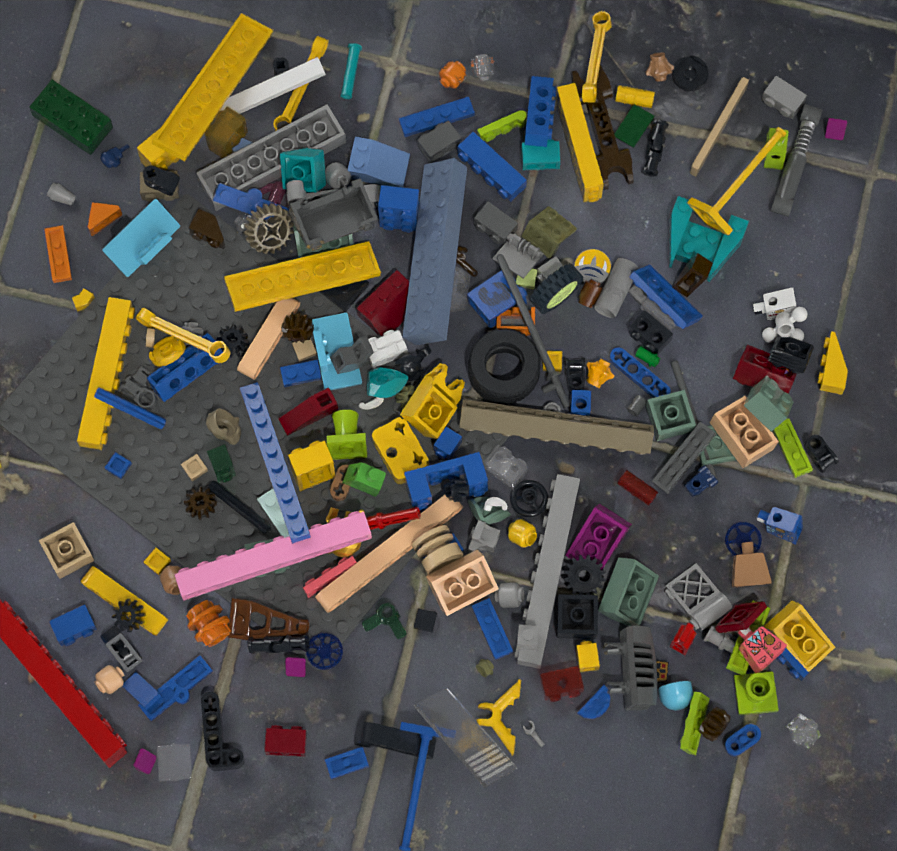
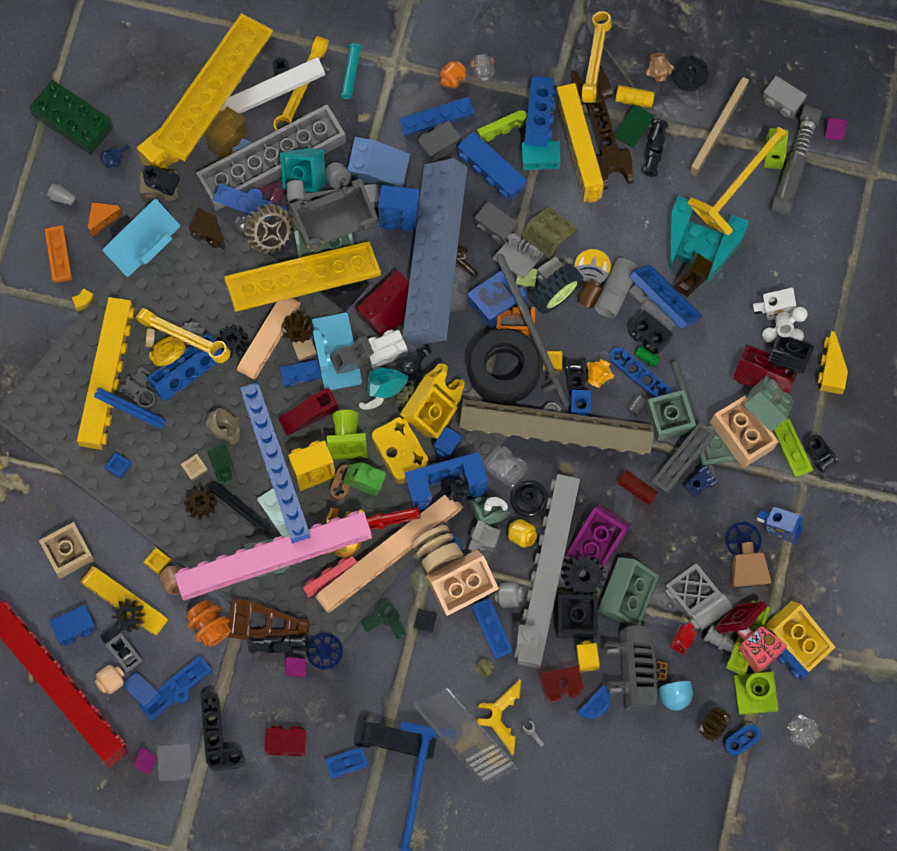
lime plate [680,692,710,755] -> none

